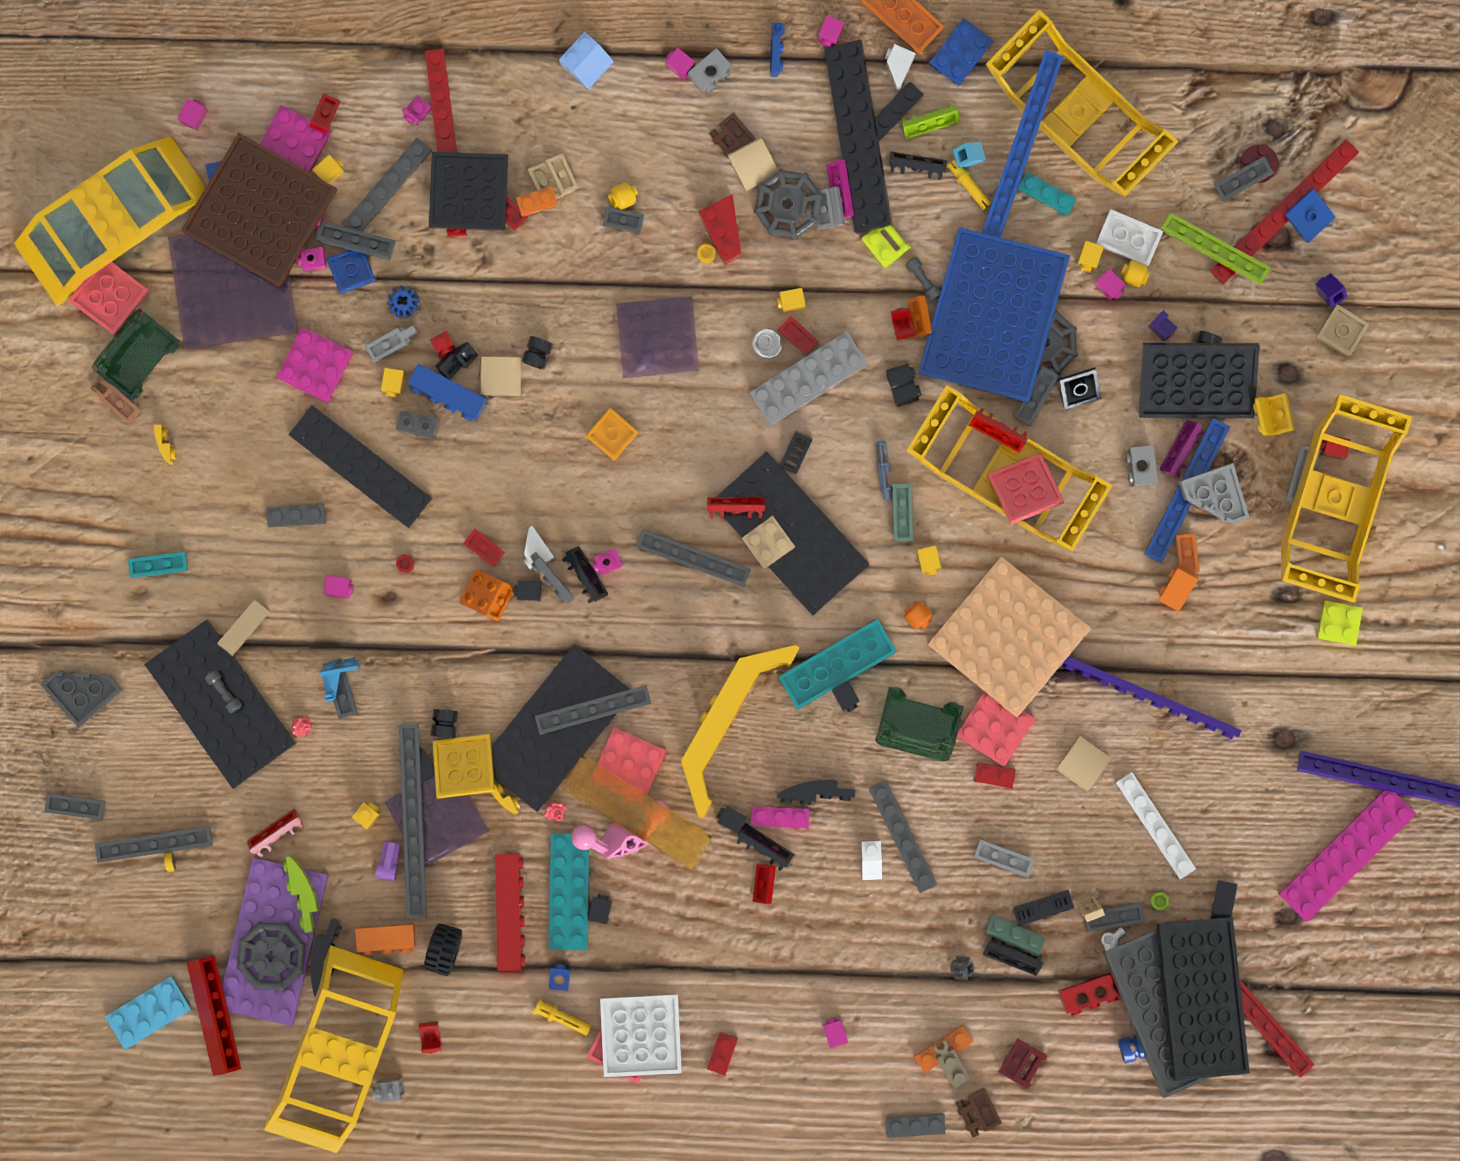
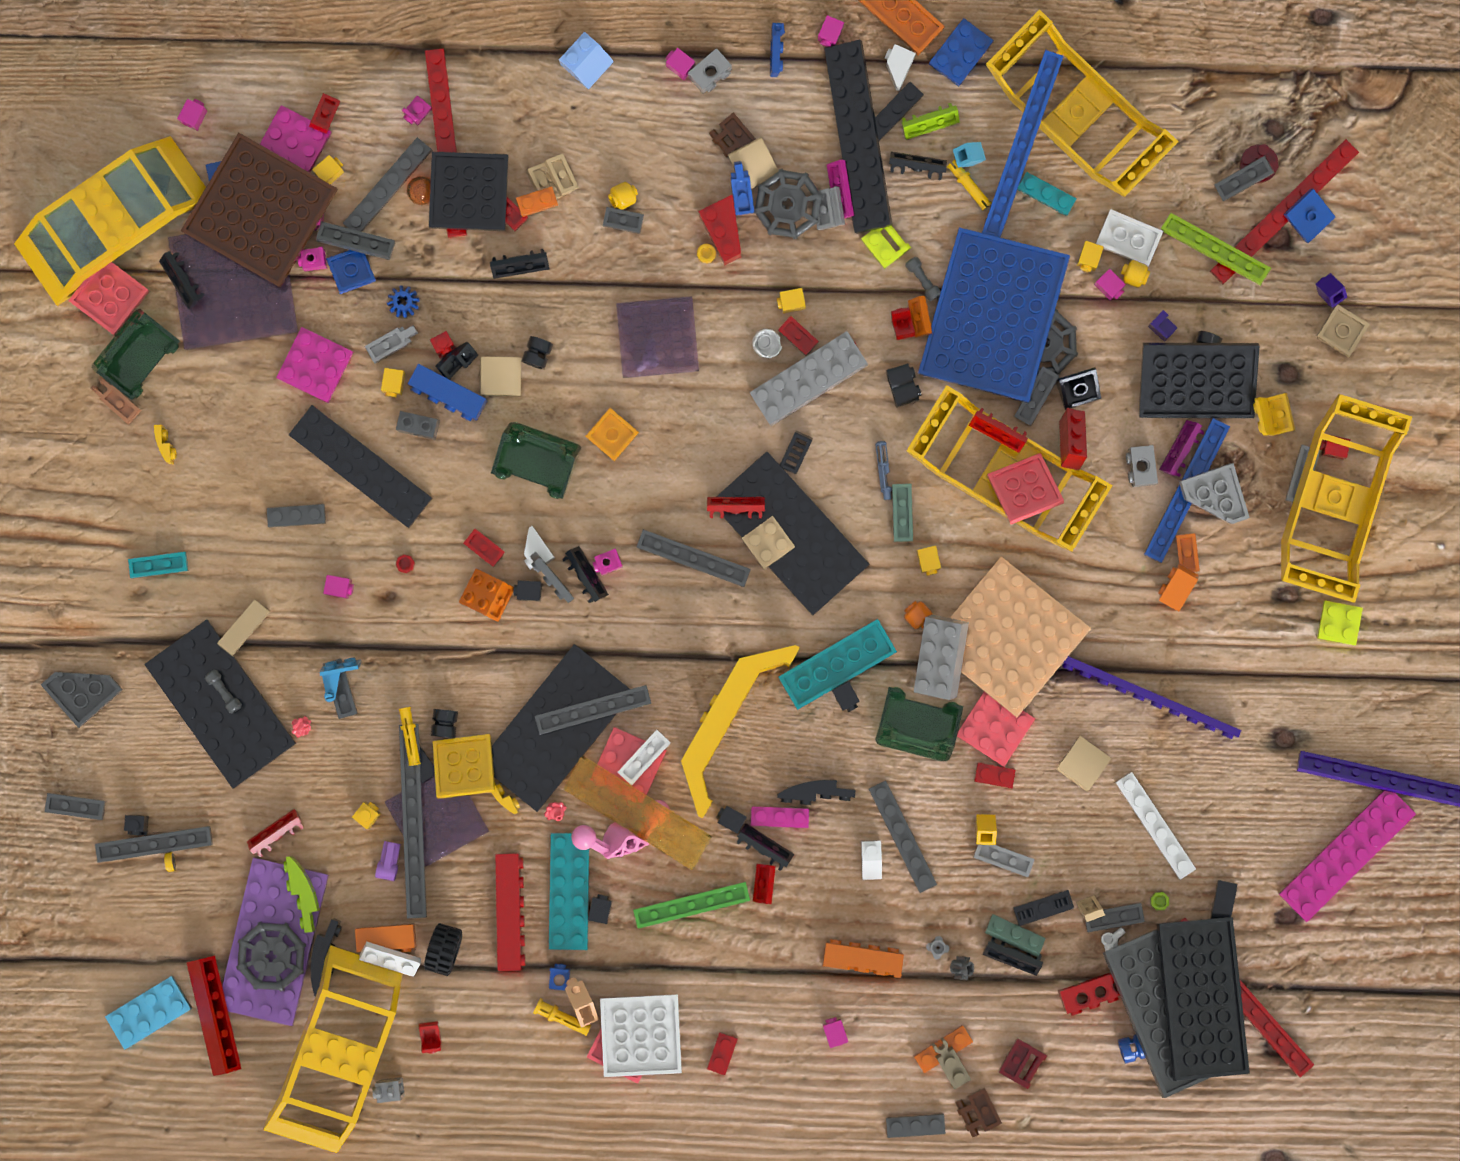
none -> black brick [124,815,149,835]
none -> black plate [159,251,204,309]
none -> white plate [359,941,421,977]
none -> yellow pin [399,707,421,766]
none -> clear orange hair [406,176,431,206]
none -> black plate [490,249,550,279]
none -> clear green windscreen [491,422,581,499]
none -> light nougat torso [565,978,599,1028]
none -> white plate [618,730,671,785]
none -> bright green plate [633,882,750,929]
none -> blue hinge [730,161,754,216]
none -> orange wedge [823,939,904,978]
none -> light grey brick [914,615,969,700]
none -> light grey plate [926,936,949,959]
none -> yellow brick [975,814,997,845]
none -> red brick [1059,408,1087,470]

